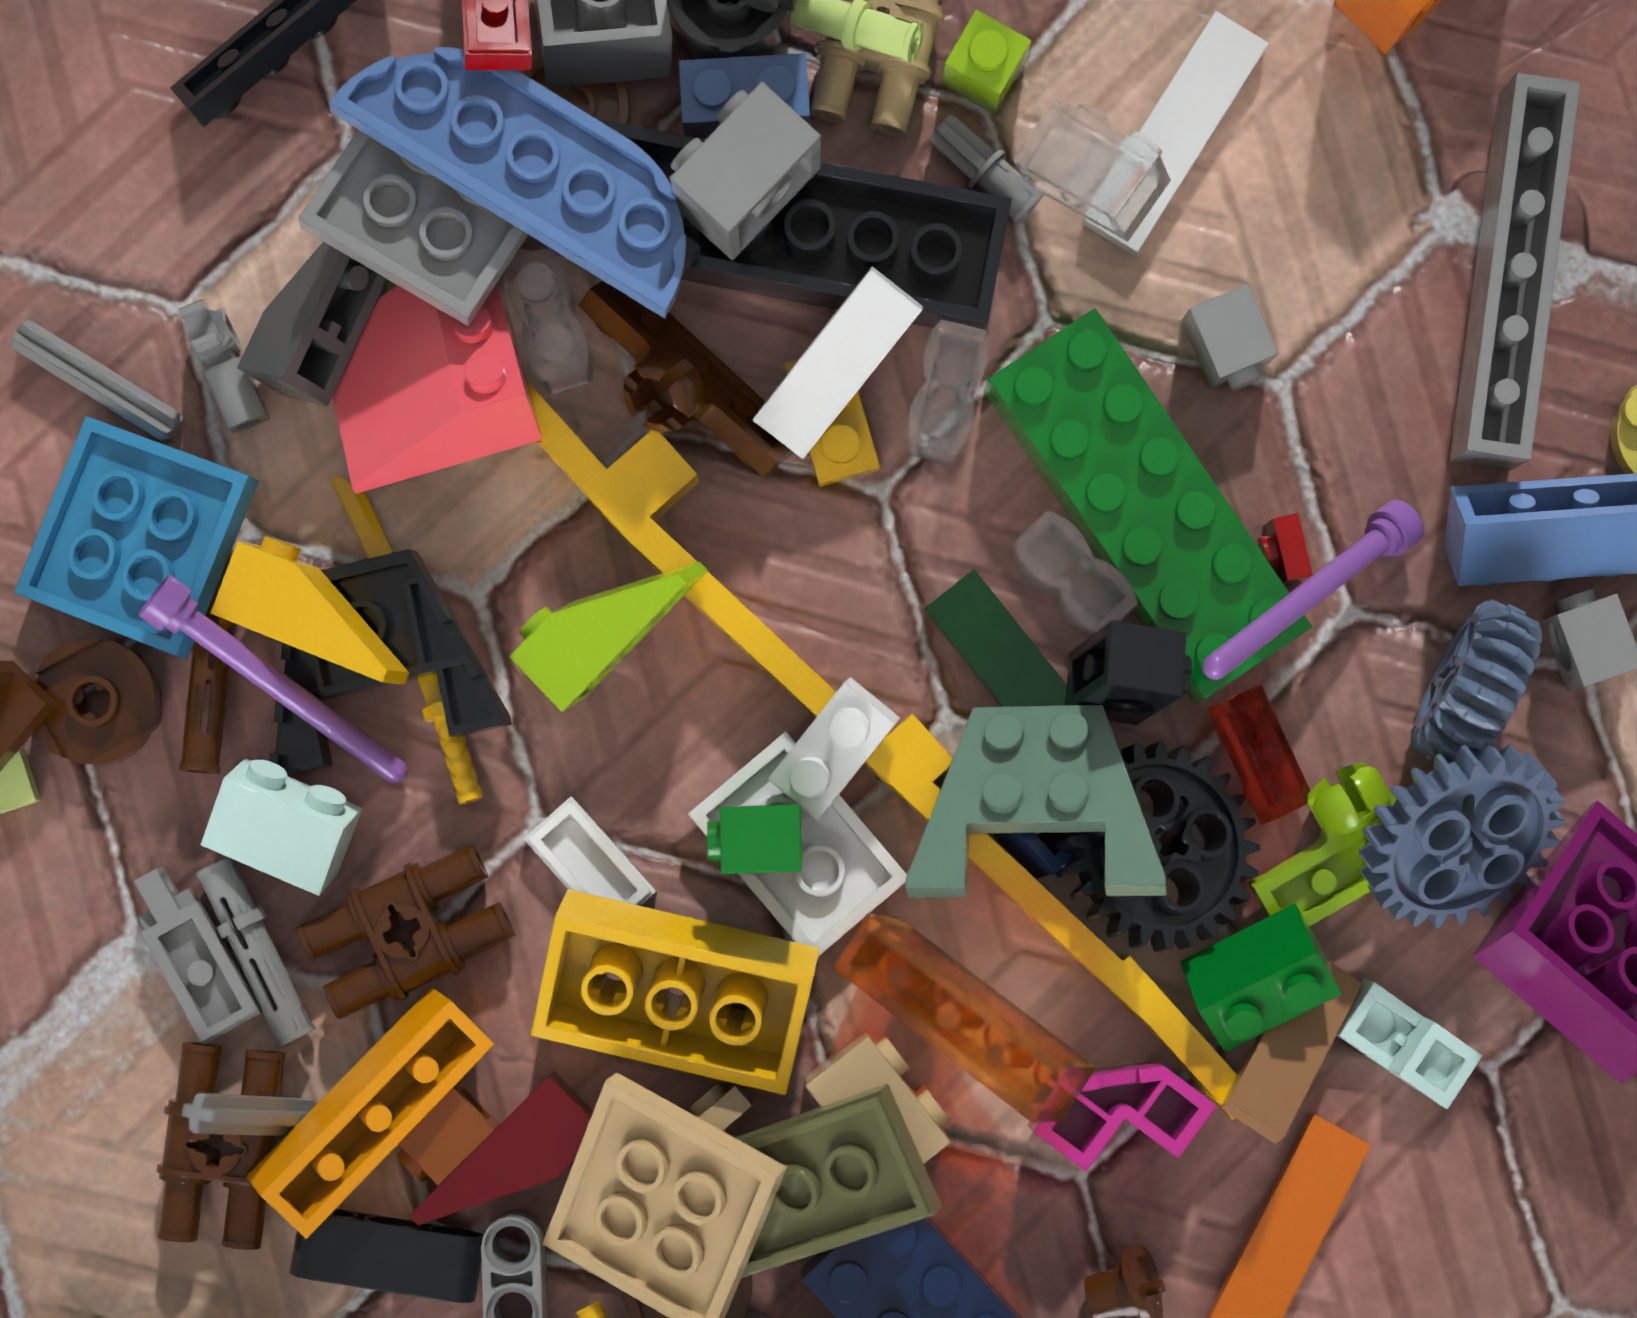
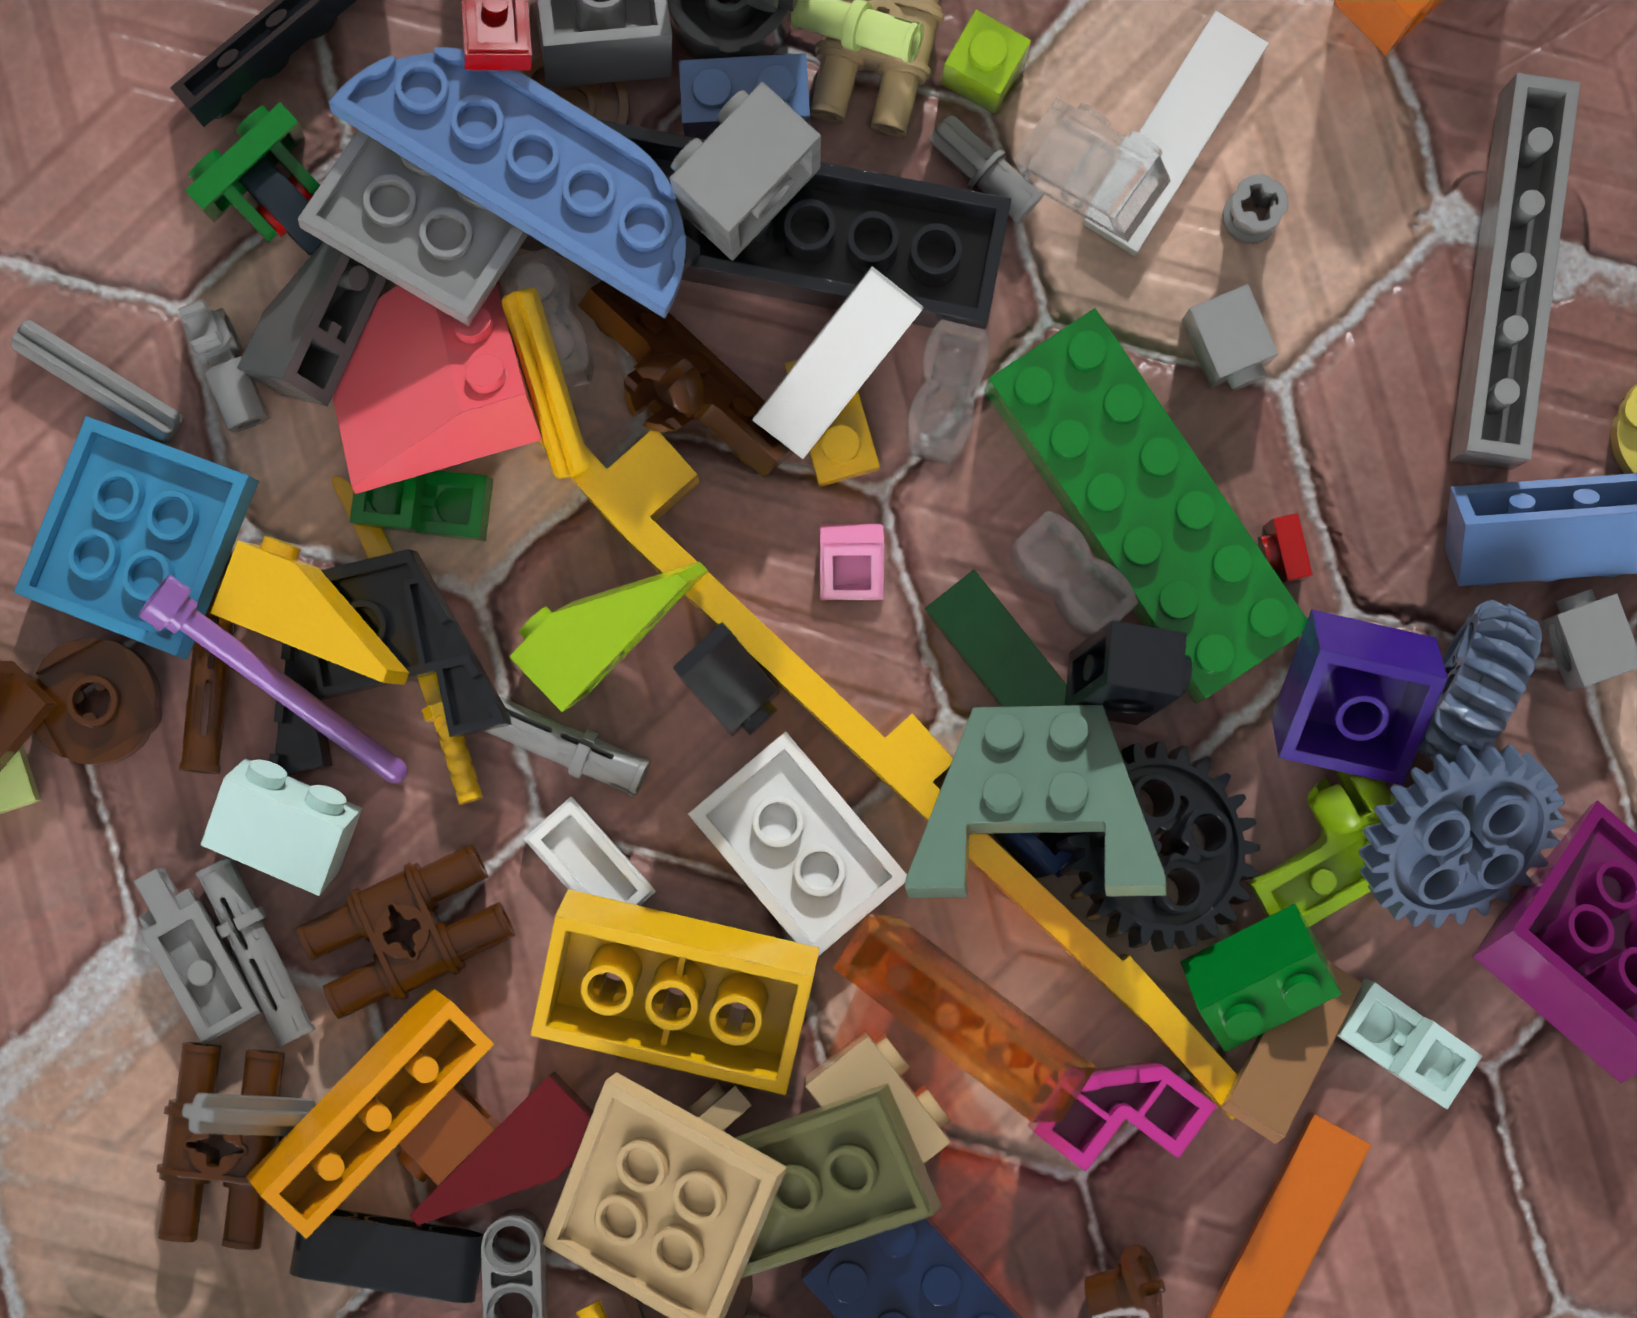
green brick [707,804,802,874] -> none
white plate [768,677,900,820] -> none
medium lavender piece [1202,500,1424,680] -> none
clear red plate [1207,684,1310,825] -> none
none -> green plate [184,102,323,256]
none -> green slope [350,471,494,541]
none -> light grey pin [485,696,651,798]
none -> yellow axle [501,288,590,478]
none -> black slope [672,622,779,736]
none -> bright pink slope [820,524,884,600]
none -> light grey bush [1222,174,1288,244]
none -> dark purple brick [1271,609,1448,785]

